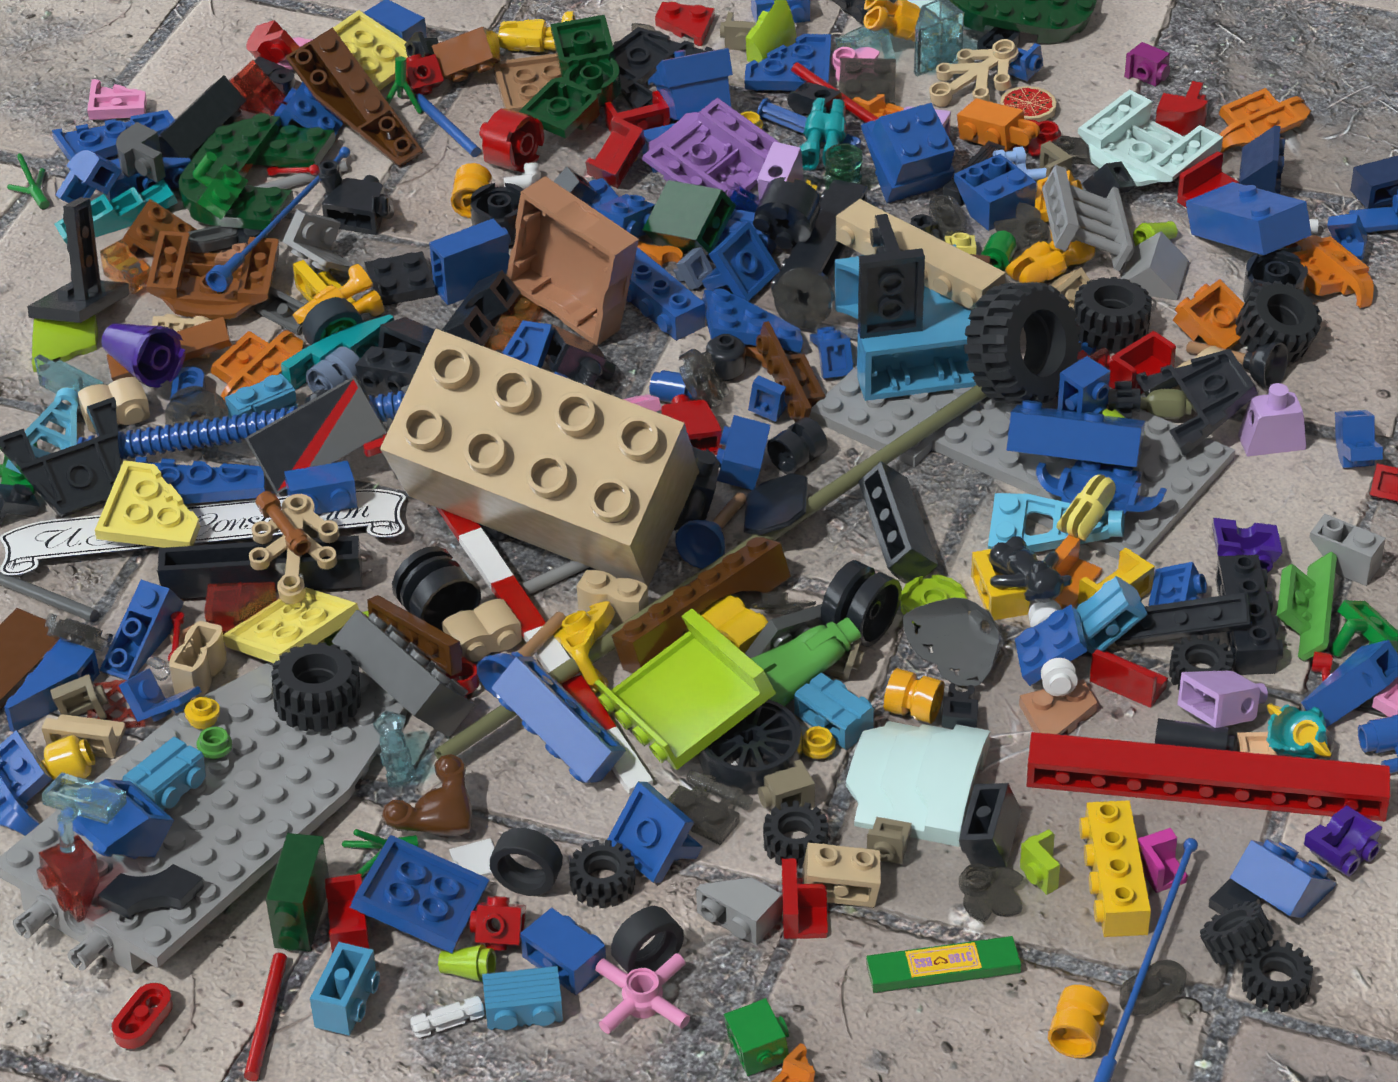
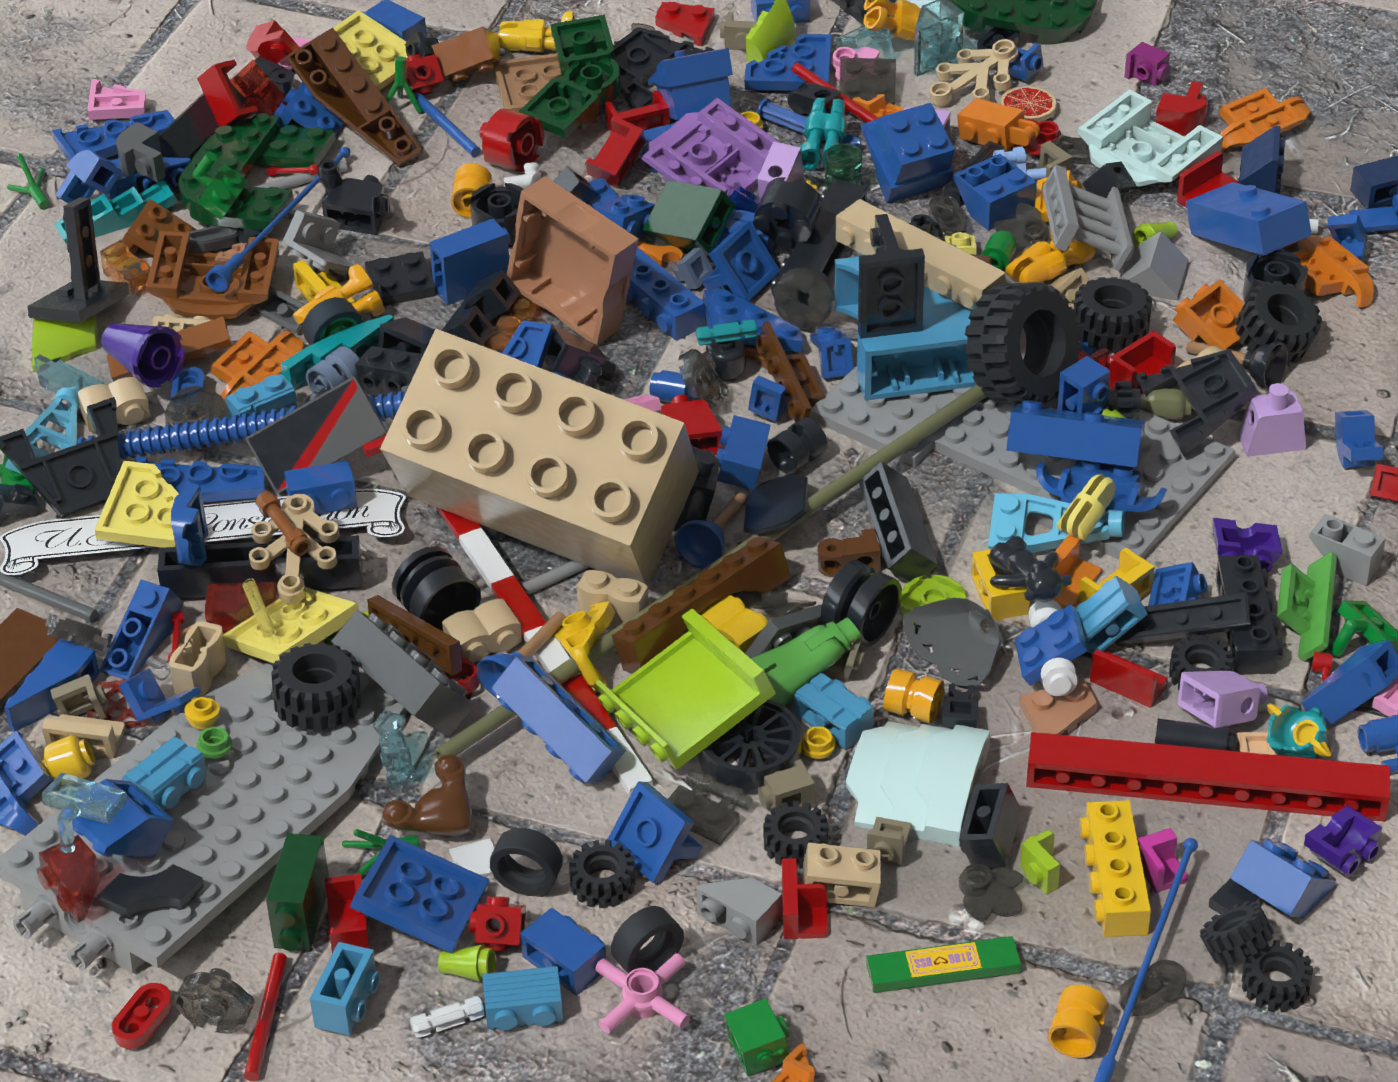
none -> blue slope [171,483,208,566]
none -> clear smoke plate [176,968,255,1033]
none -> red panel [197,59,259,127]
none -> light yellow piece [243,579,276,641]
none -> teal axle [696,319,757,346]
none -> reddish brown leg [817,528,881,577]

